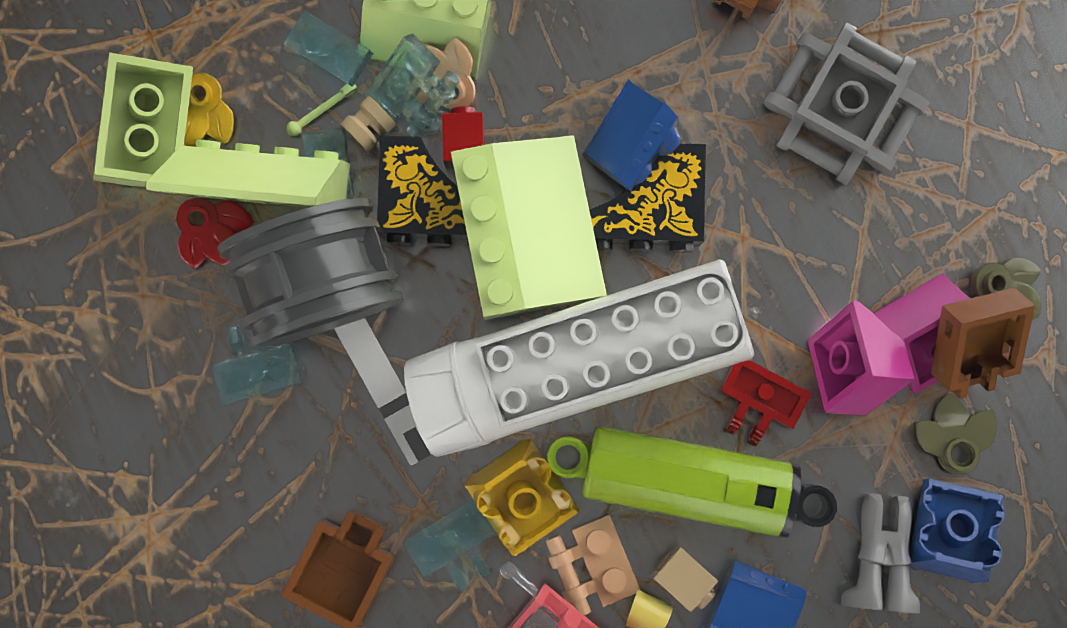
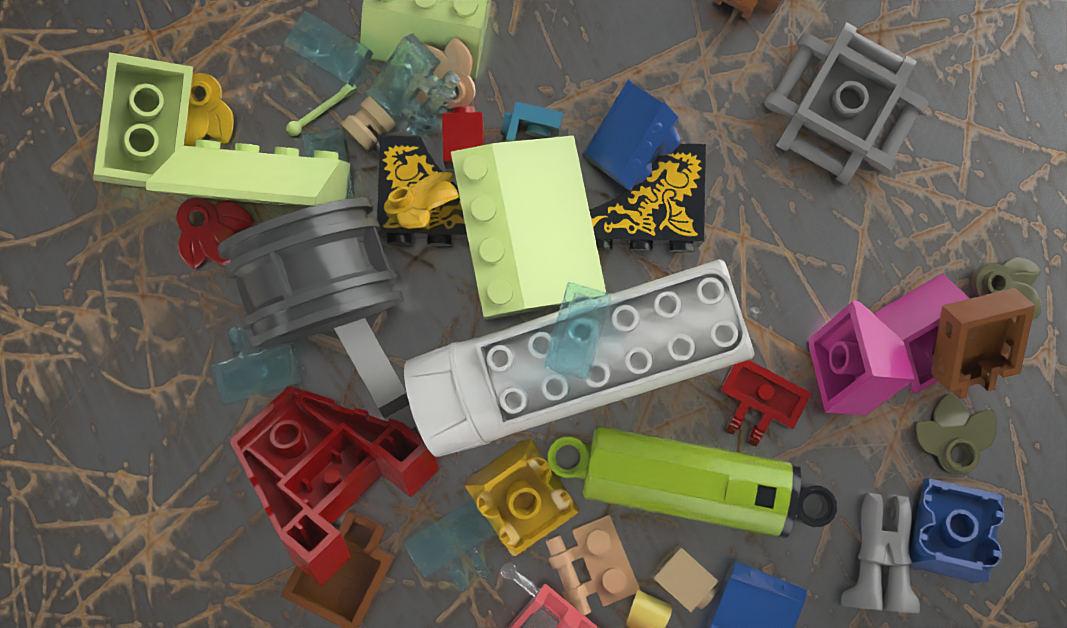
none -> red wedge [229,386,439,586]
none -> yellow plate [384,172,459,229]
none -> dark azure bracket [501,101,563,142]
none -> clear light blue plate [544,282,612,380]

